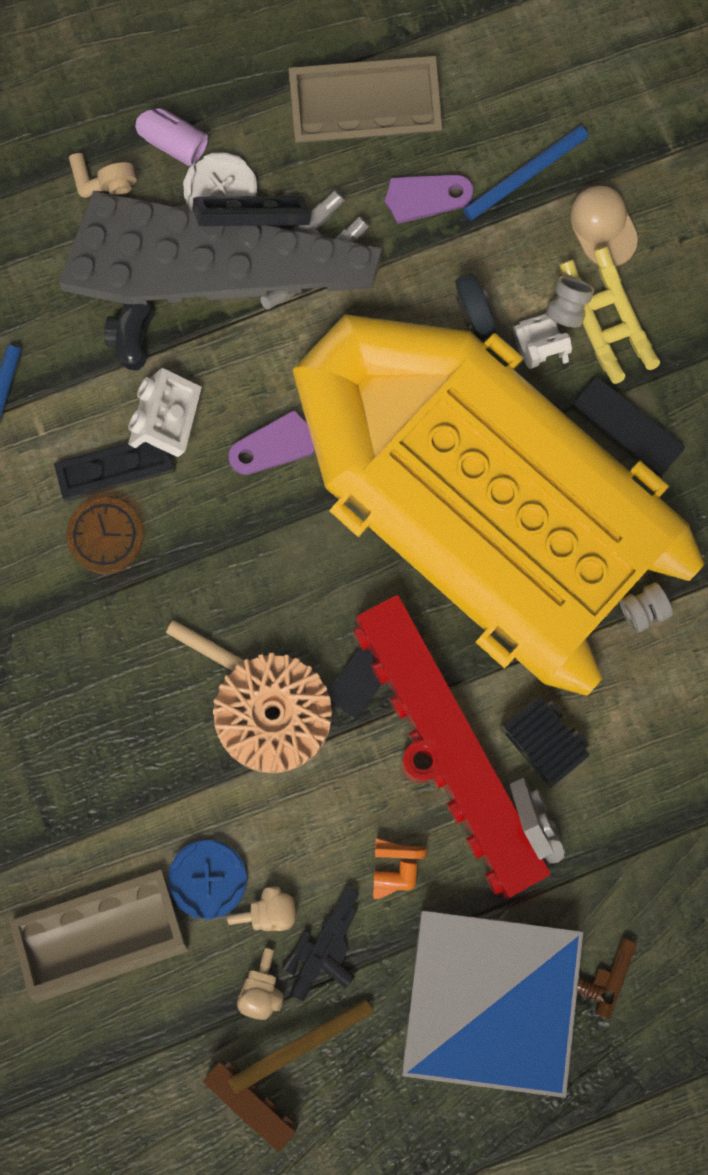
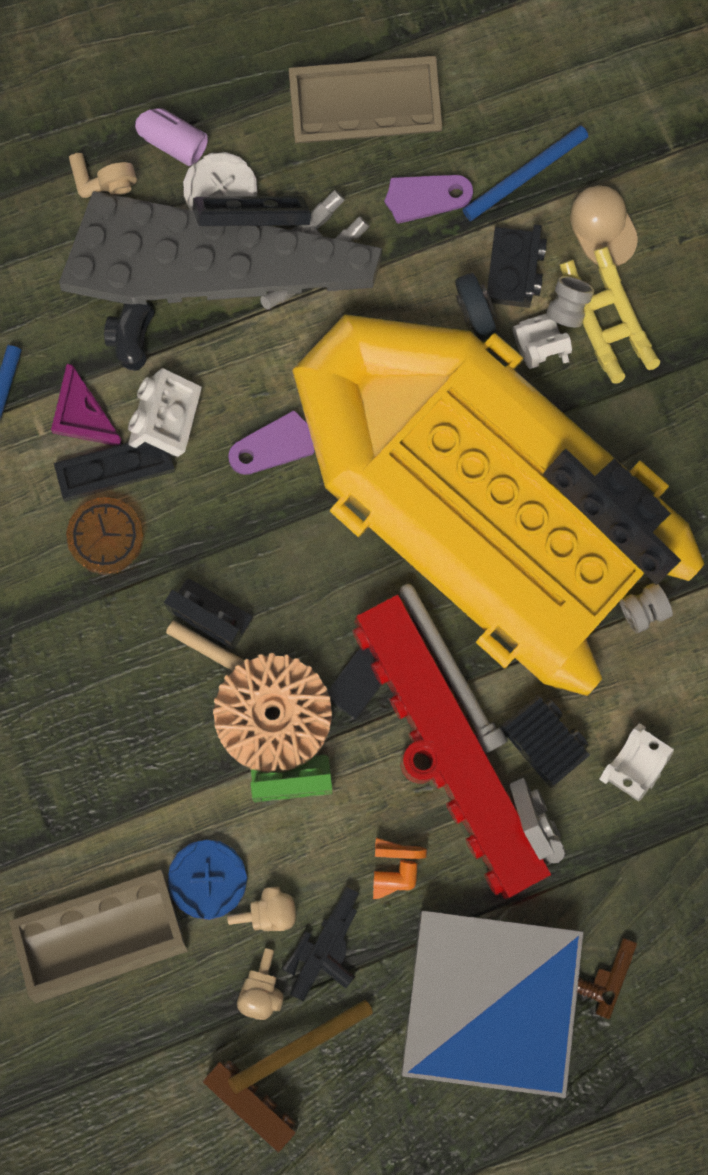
black tile [571,376,686,478] -> none
none -> magenta tile [51,364,122,446]
none -> black bracket [164,579,253,650]
none -> bright green bracket [251,755,333,803]
none -> light grey piece [400,584,508,754]
none -> black bracket [486,224,547,308]
none -> black bracket [543,449,682,585]
none -> white piece [599,723,674,801]

